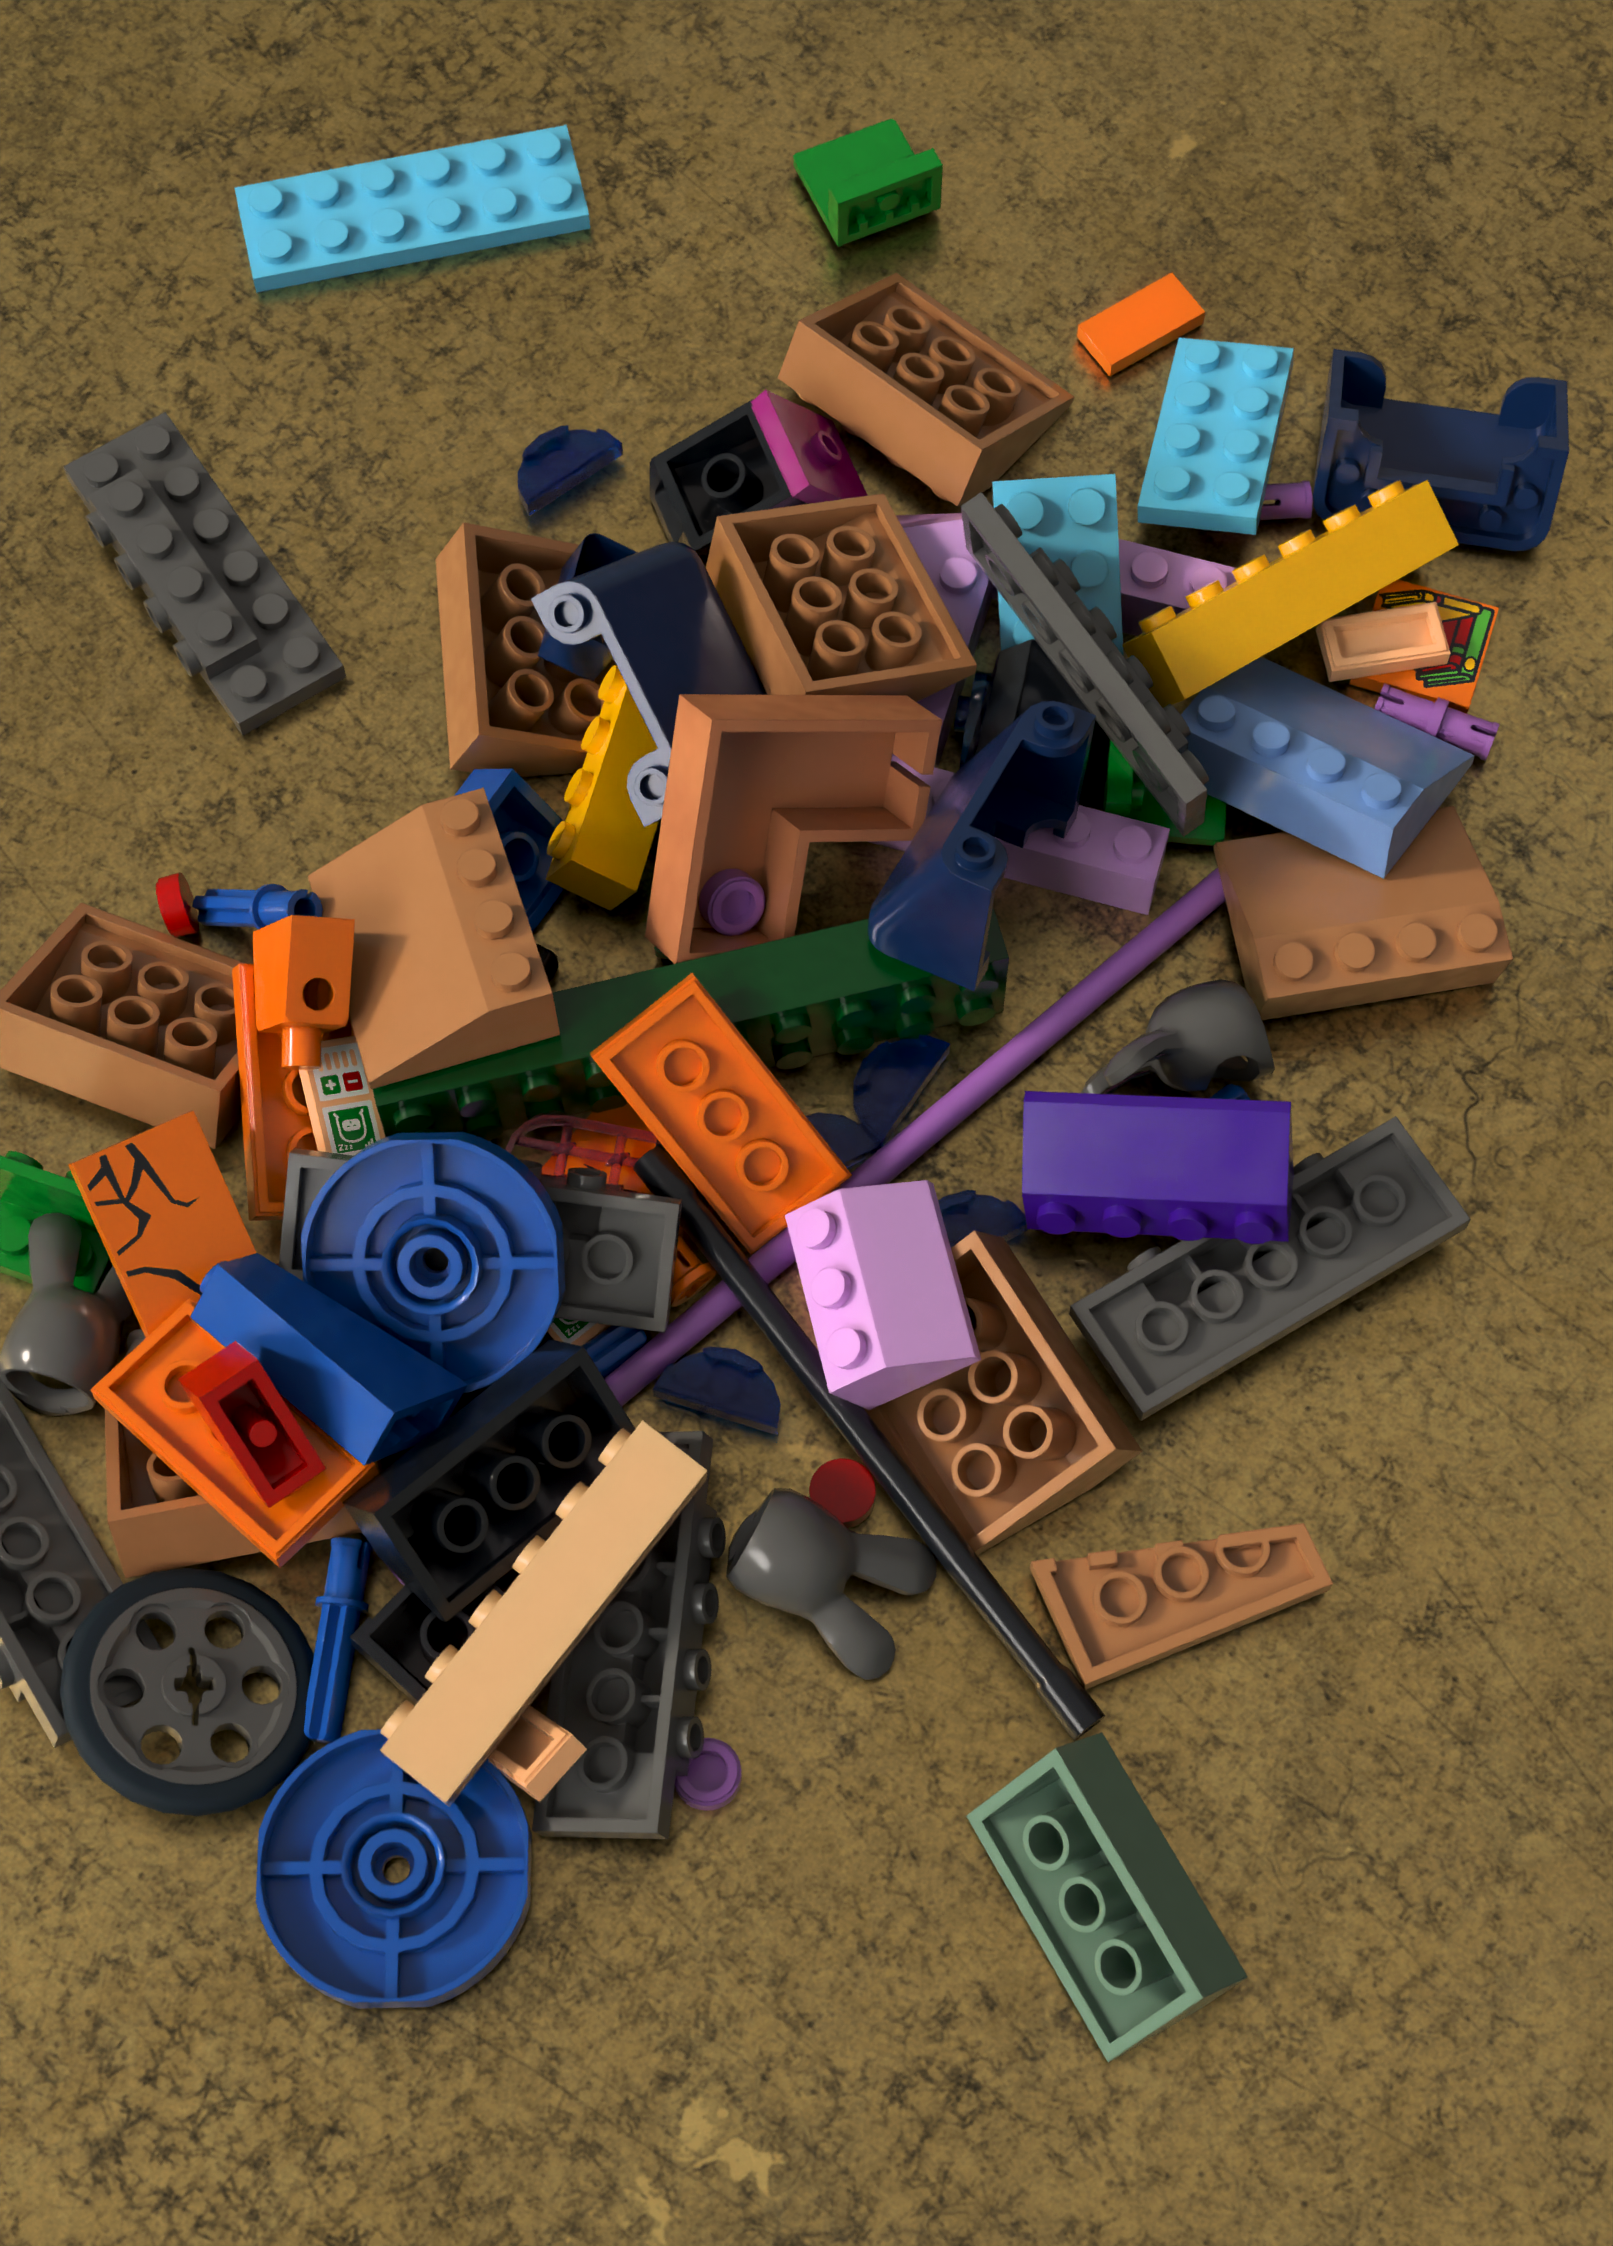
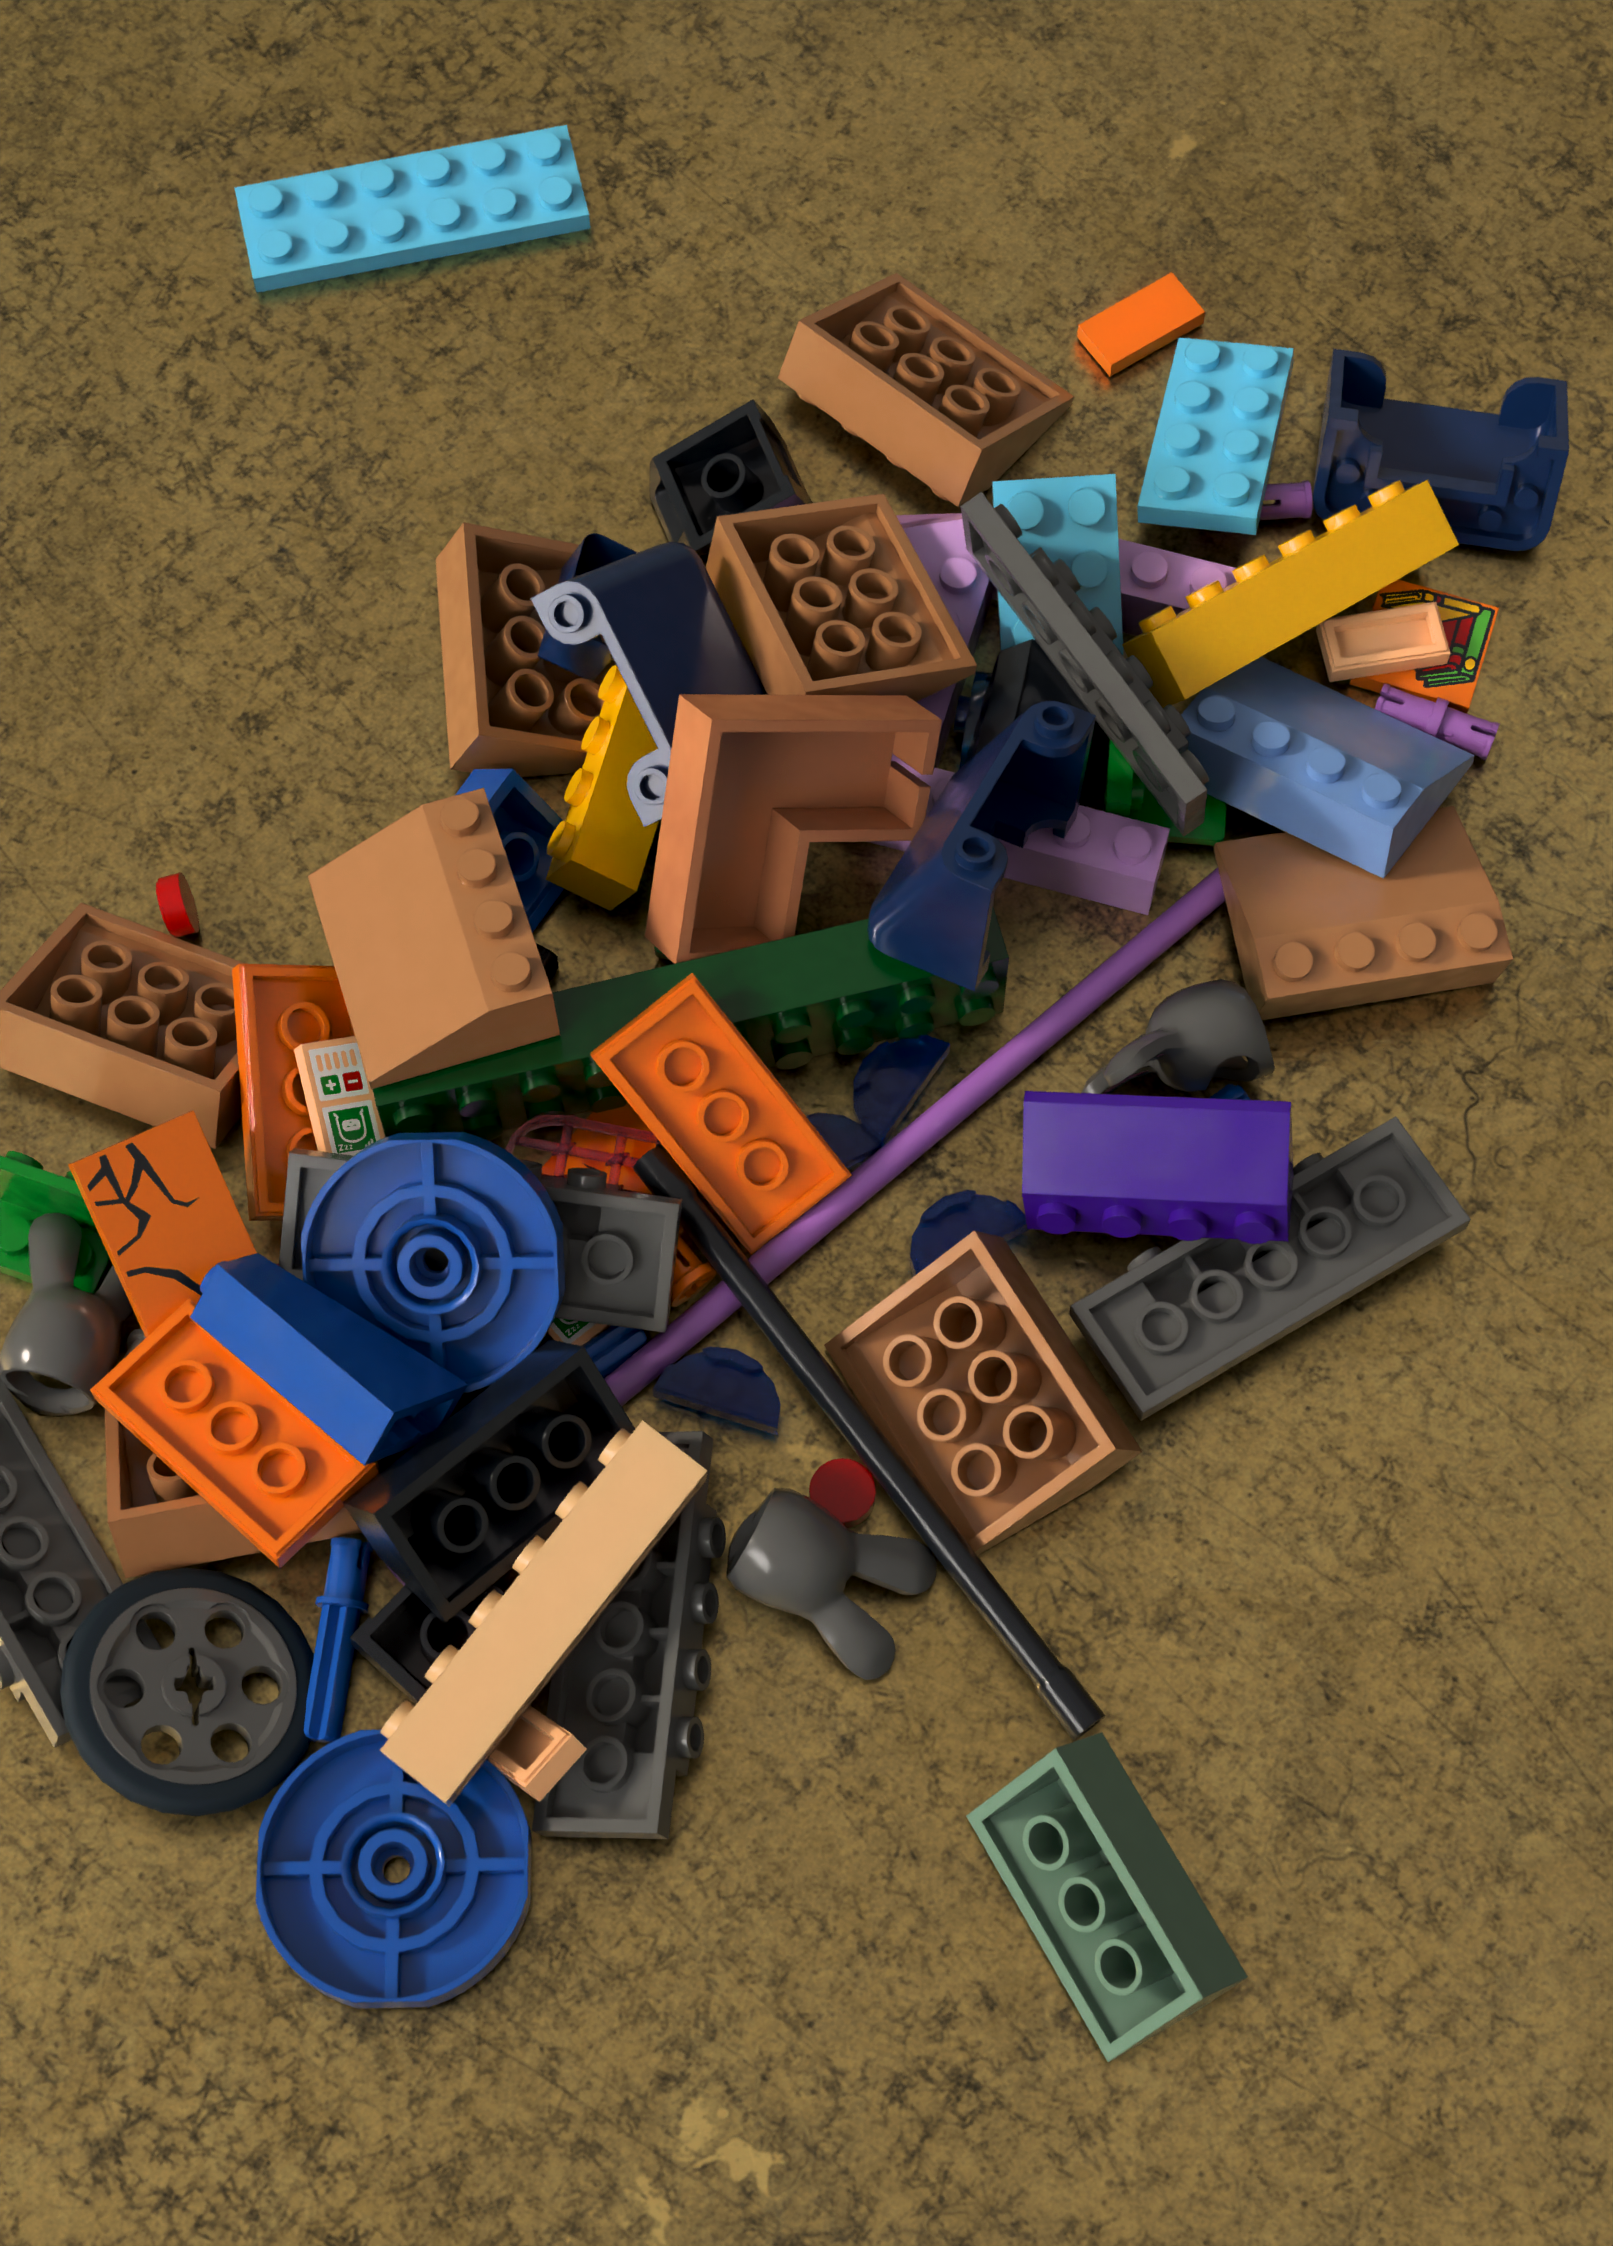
dark grey plate [63,412,346,736] -> none
red slope [178,1341,326,1508] -> none
blue axle [192,884,323,929] -> none
orange torso [253,915,355,1070] -> none
clear blue plate [518,425,623,516] -> none
medium lavender tile [675,1738,742,1811] -> none
medium lavender tile [699,869,765,936] -> none
magenta plate [751,390,868,504] -> none
lavender slope [785,1180,981,1410] -> none
green bracket [793,119,943,246] -> none
medium nougat wing [1030,1523,1333,1690] -> none

